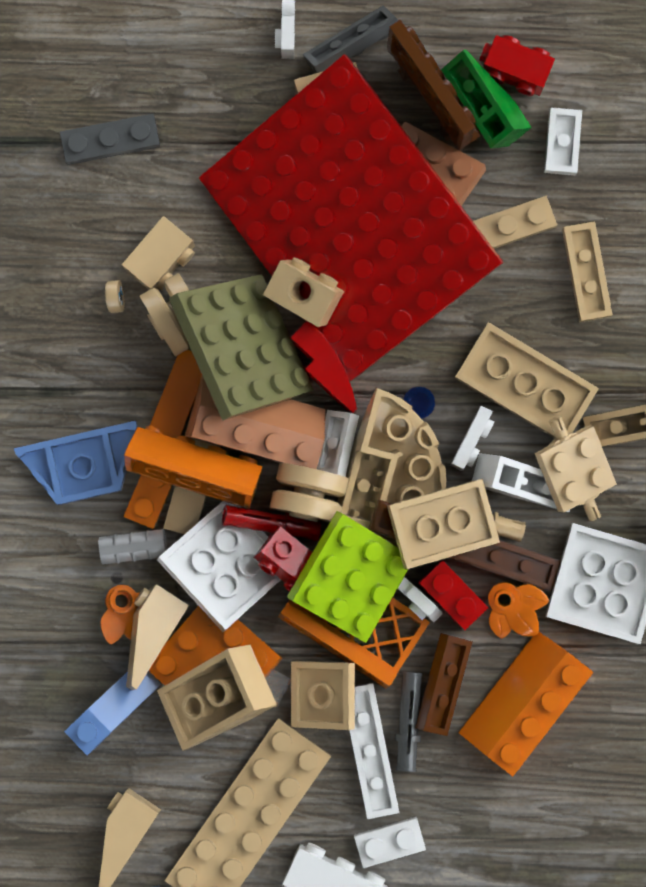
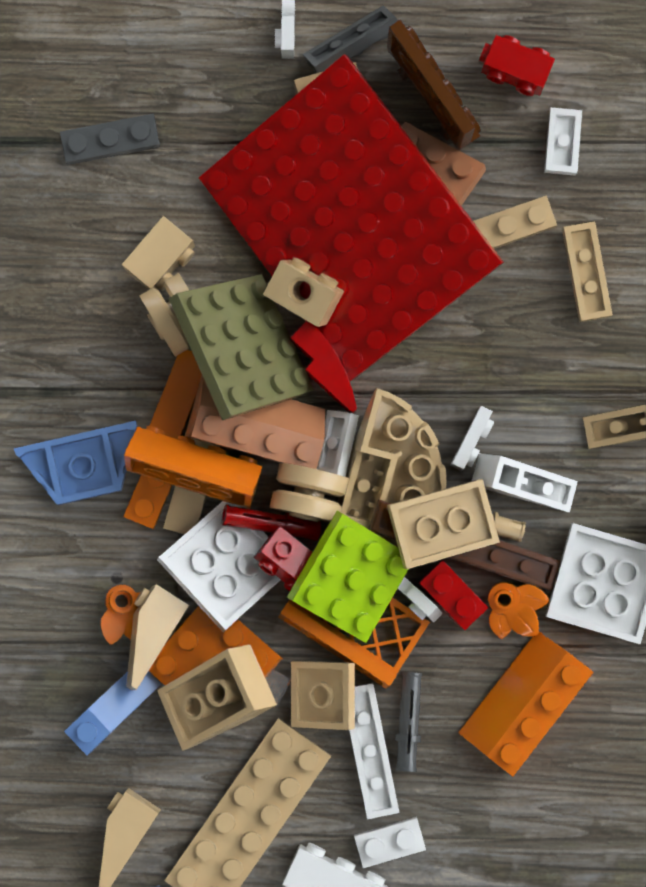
light grey axle [98,529,167,565] -> none
tan tile [105,280,125,313] -> none
clear blue plate [403,387,435,419] -> none
reddish brown plate [415,633,473,736] -> none
green slope [441,50,532,149] -> none
tan plate [455,322,599,438] -> none
tan plate [534,416,617,521] -> none

